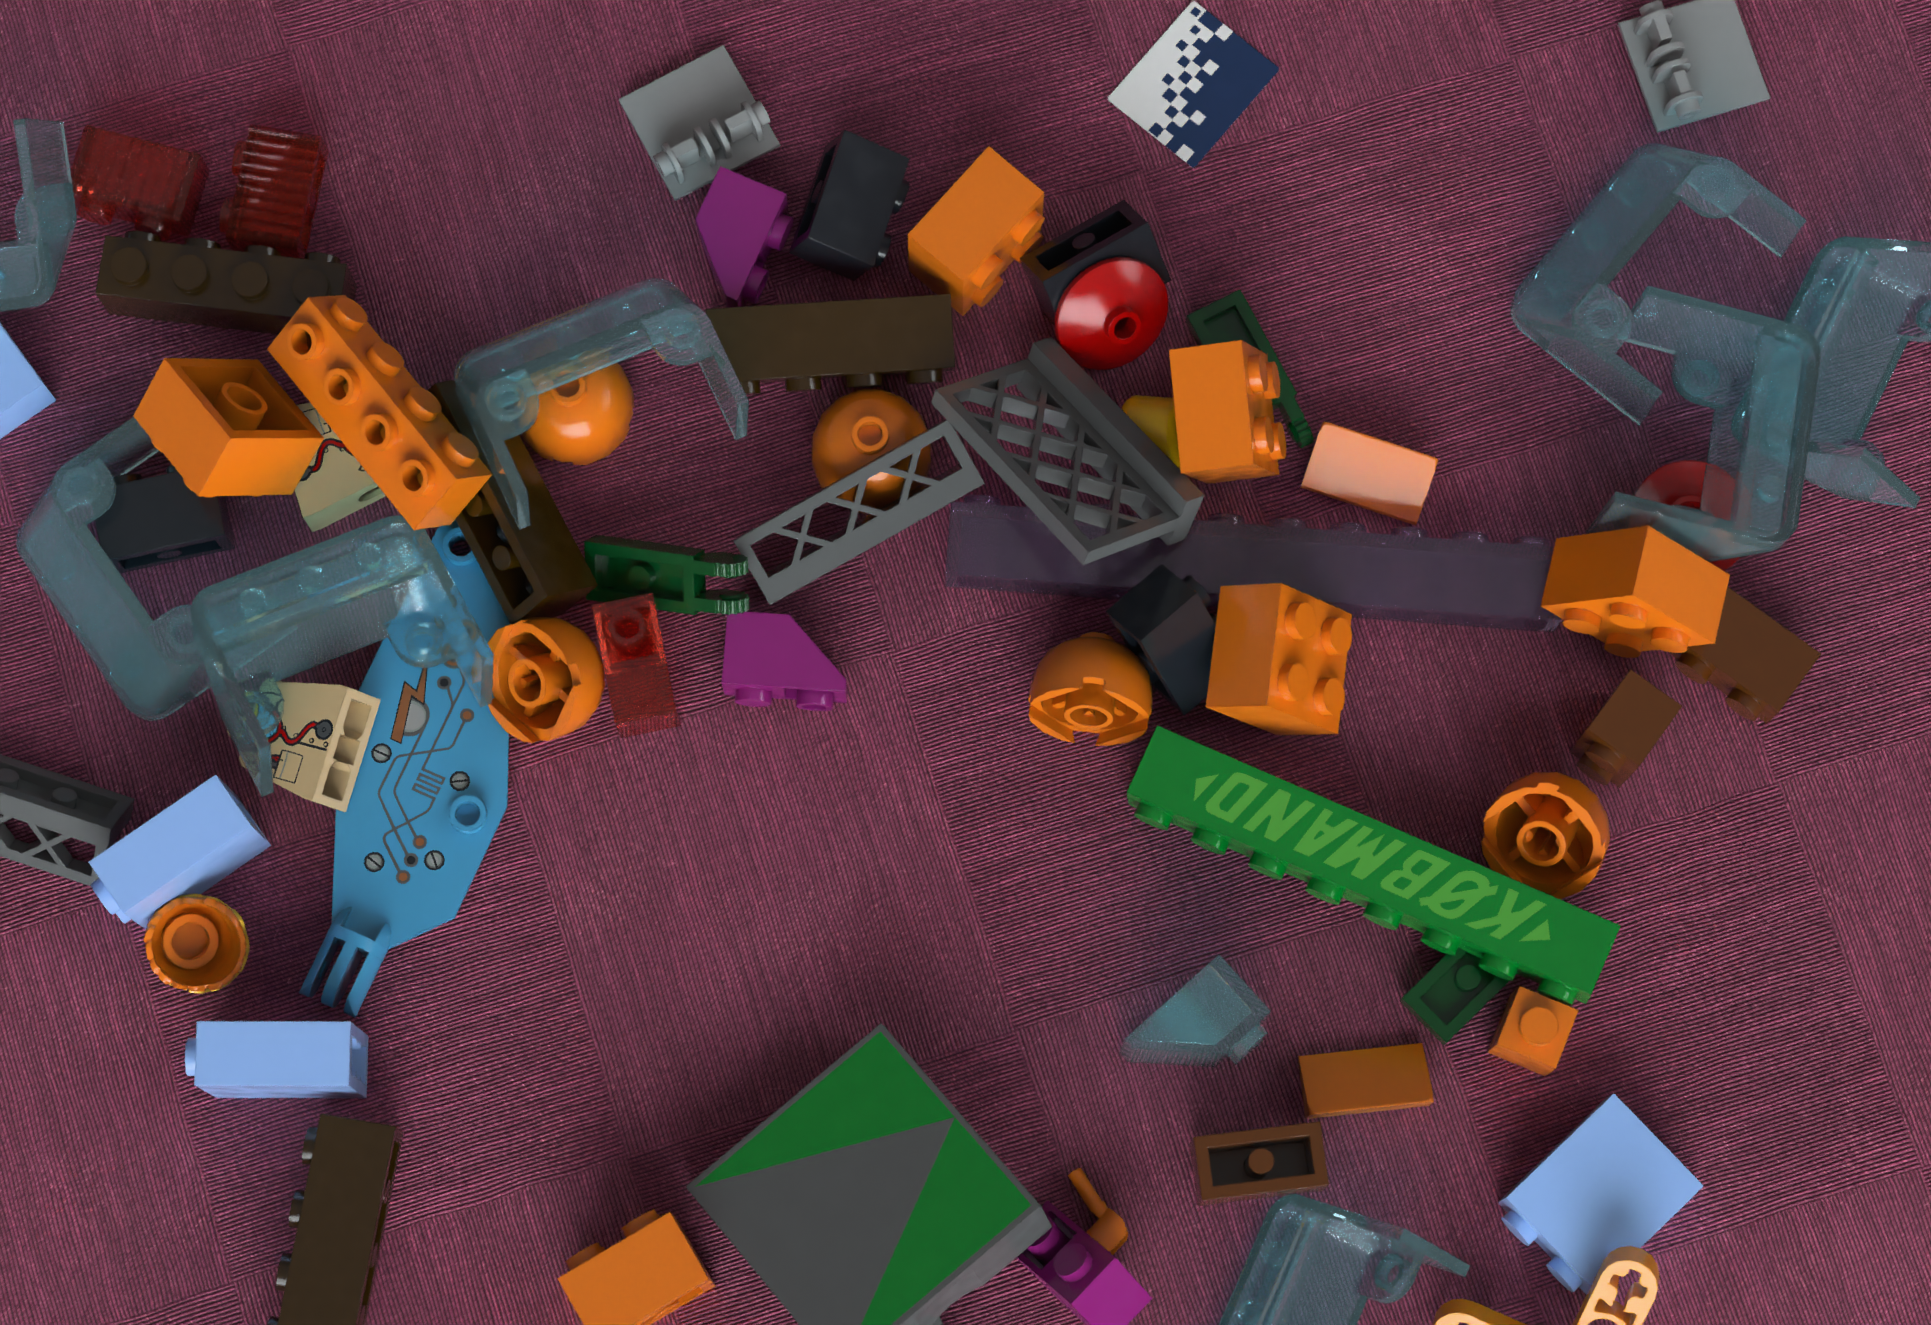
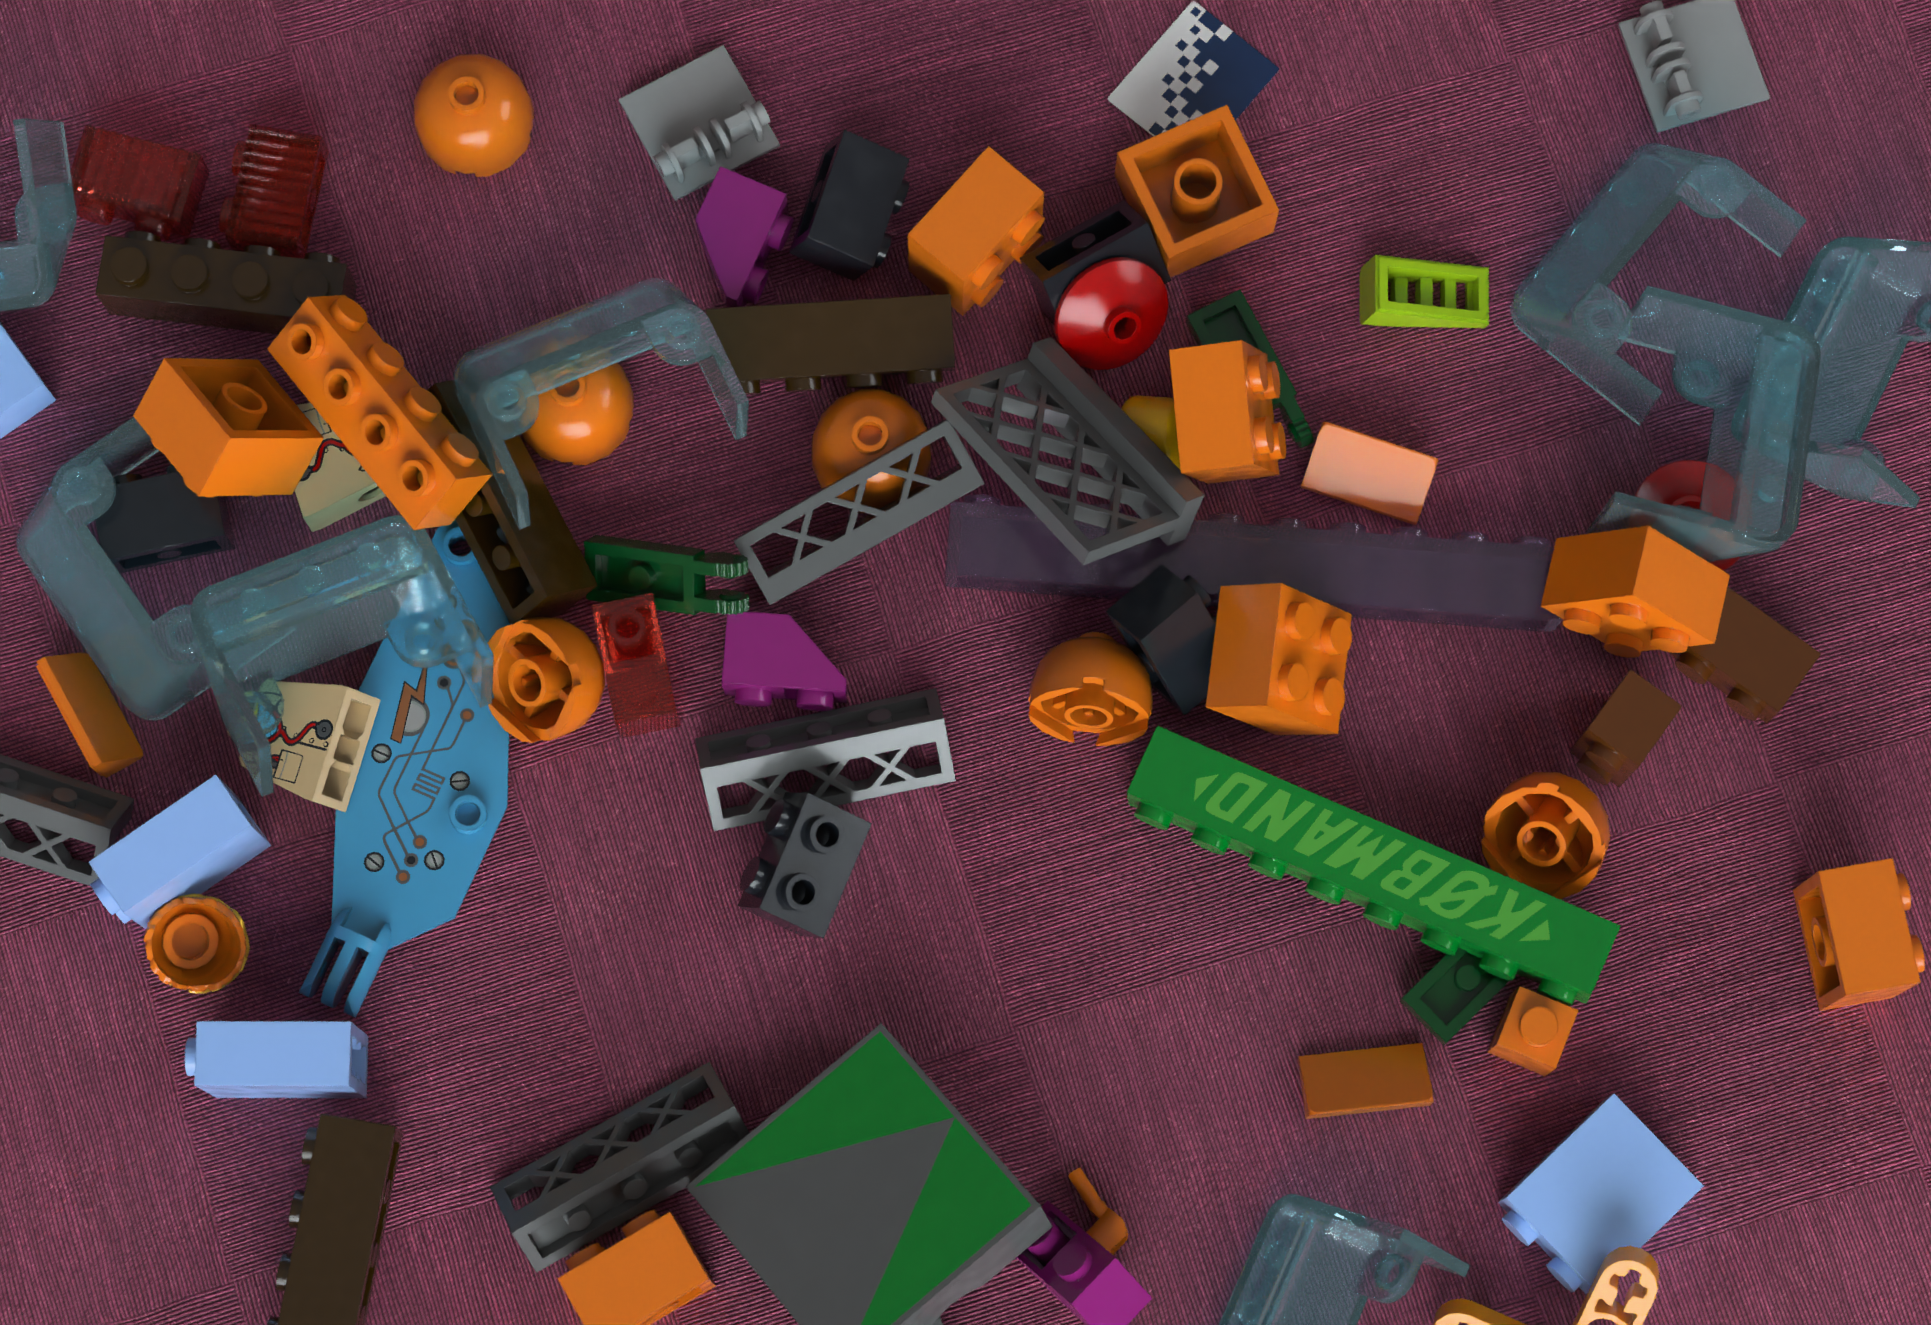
clear light blue slope [1120,954,1271,1067] -> none
reddish brown brick [1189,1121,1329,1206] -> none
none -> orange slope [36,652,144,778]
none -> orange cylinder [414,53,534,177]
none -> dark grey fence [490,1062,749,1273]
none -> dark grey fence [695,688,956,831]
none -> black brick [737,792,871,938]
none -> orange brick [1114,105,1279,278]
none -> lime slope [1359,255,1489,328]
none -> orange brick [1793,858,1925,1011]

